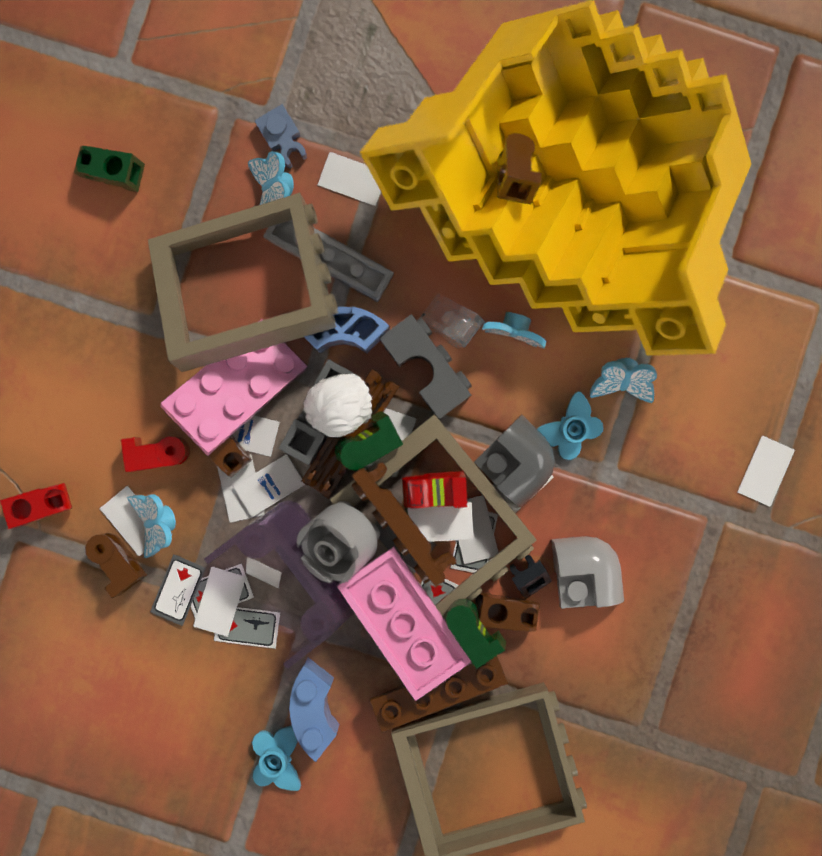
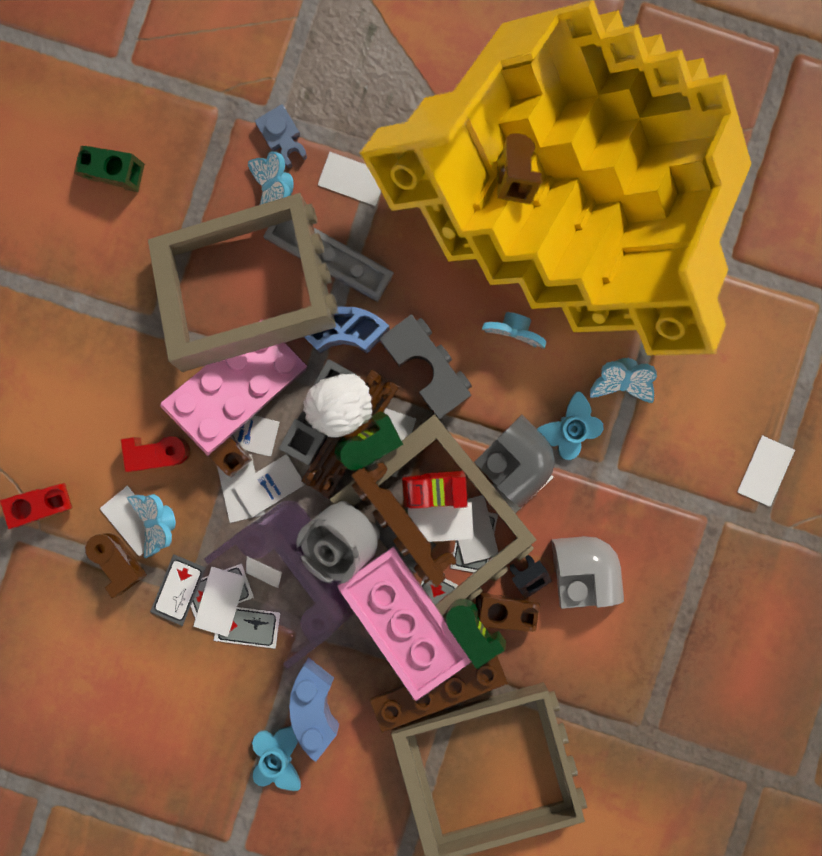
clear slope [420,293,485,349] -> none

